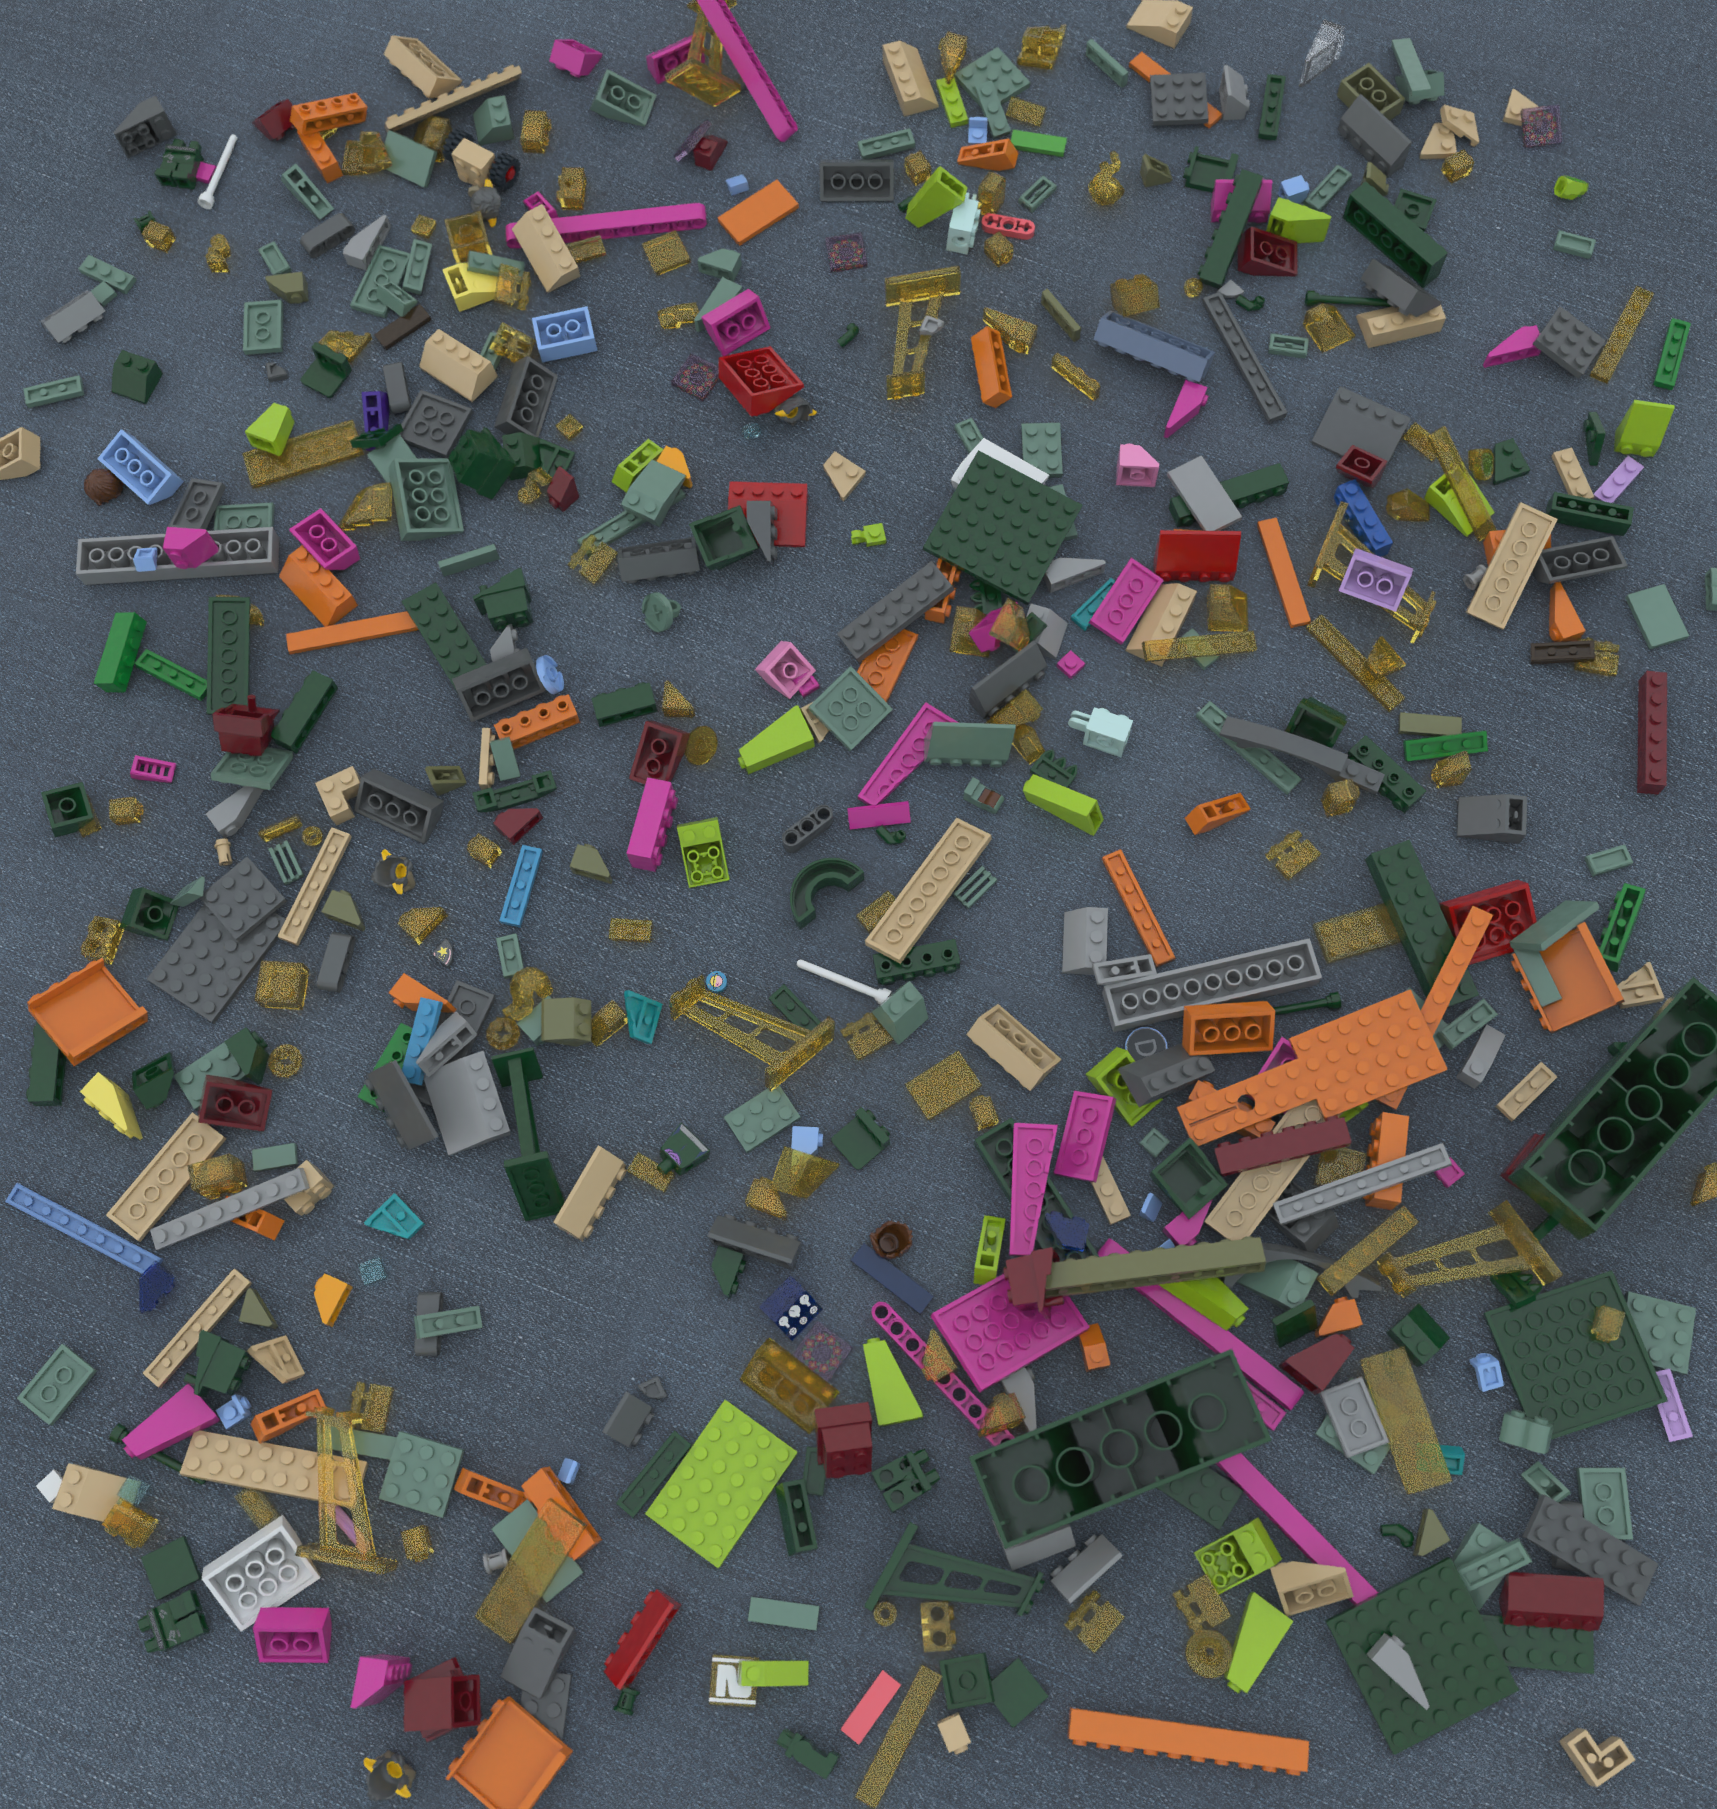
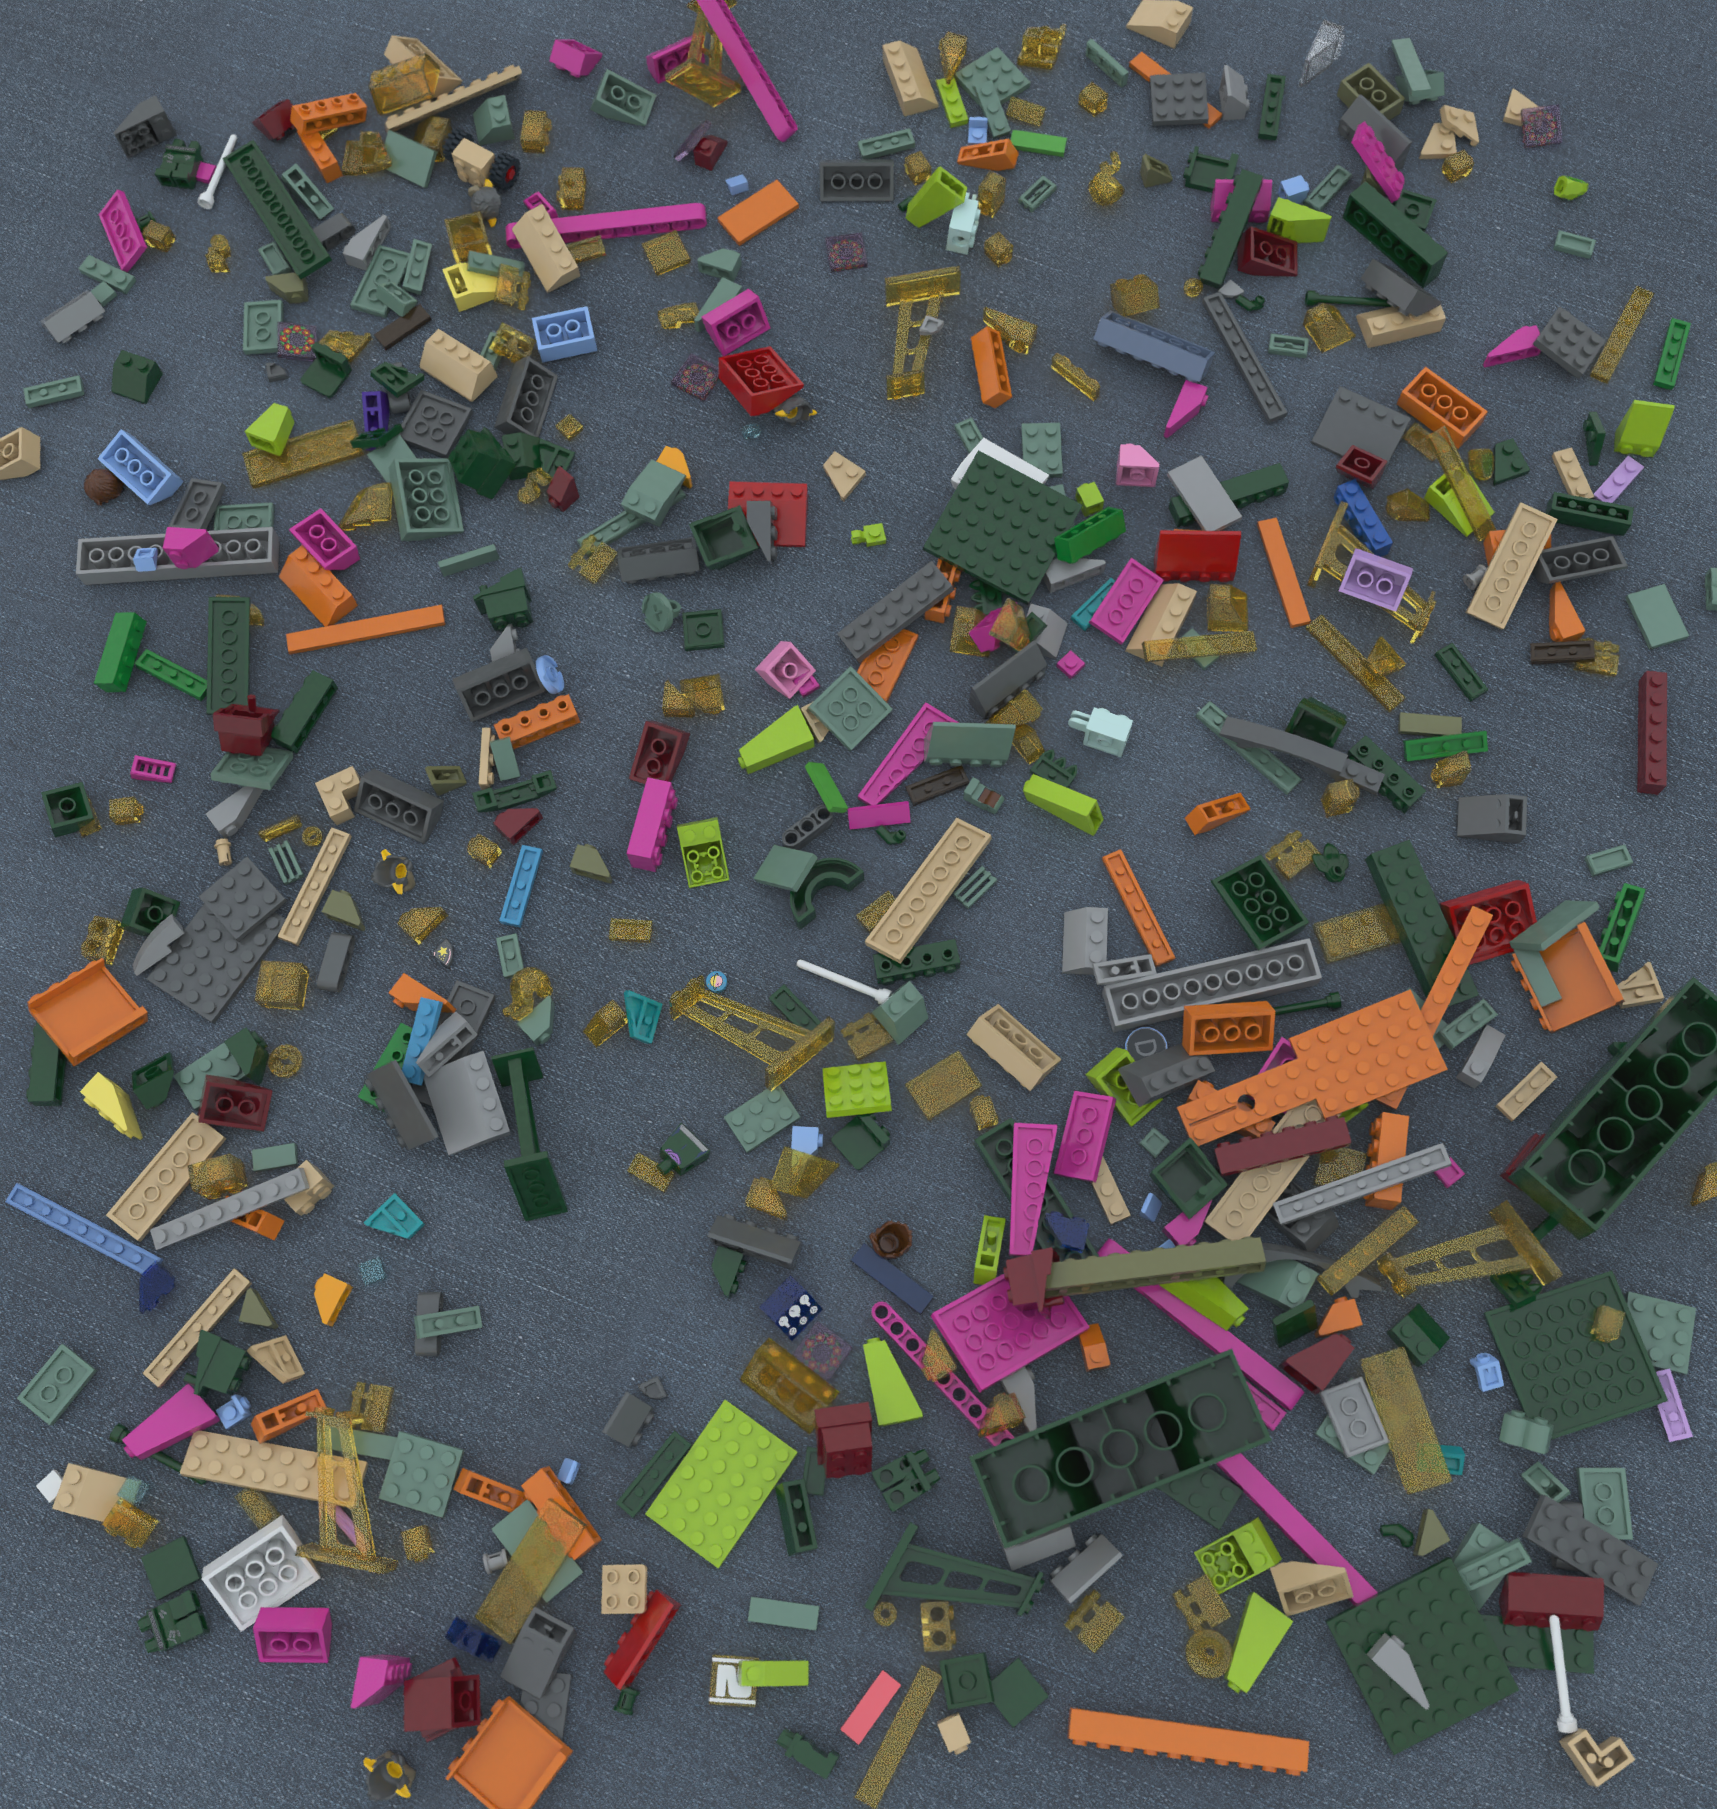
sand green slope [170,876,205,907] -> none
dark green plate [401,582,486,694] -> none
clear yellow plate [411,214,437,239] -> none
clear yellow gear [486,1016,520,1050] -> none
olive slope [541,997,591,1047] -> none
tan slope [554,1146,627,1242] -> none
dark green brick [591,682,658,727] -> none
lime slope [611,439,664,493] -> none
clear yellow dish [685,726,718,765] -> none
dark green arm [837,323,859,348] -> none
coral beam [982,213,1035,240] -> none
olive tile [1041,288,1081,342] -> none
none -> dark pink plate [99,190,147,272]
none -> light grey slope [133,914,184,976]
none -> dark green plate [222,140,332,280]
none -> tile [277,322,317,361]
none -> clear yellow slope [369,52,440,115]
none -> dark green wing [370,362,425,398]
none -> clear blue slope [445,1616,503,1663]
none -> tan bracket [601,1564,647,1614]
none -> clear yellow slope [680,674,725,714]
none -> dark green tile [682,609,725,651]
none -> sand green tile [753,845,818,892]
none -> bright green tile [805,762,848,813]
none -> lime plate [822,1061,892,1118]
none -> dark brown tile [905,765,969,806]
none -> green brick [1054,507,1126,564]
none -> lime brick [1075,482,1104,517]
none -> clear yellow brick [1078,82,1108,117]
none -> dark green slope [1211,855,1309,951]
none -> dark green plate [1312,843,1349,883]
none -> dark pink plate [1351,121,1405,203]
none -> orange brick [1397,367,1488,449]
none -> dark green tile [1435,643,1488,702]
none -> white piece [1549,1615,1578,1733]

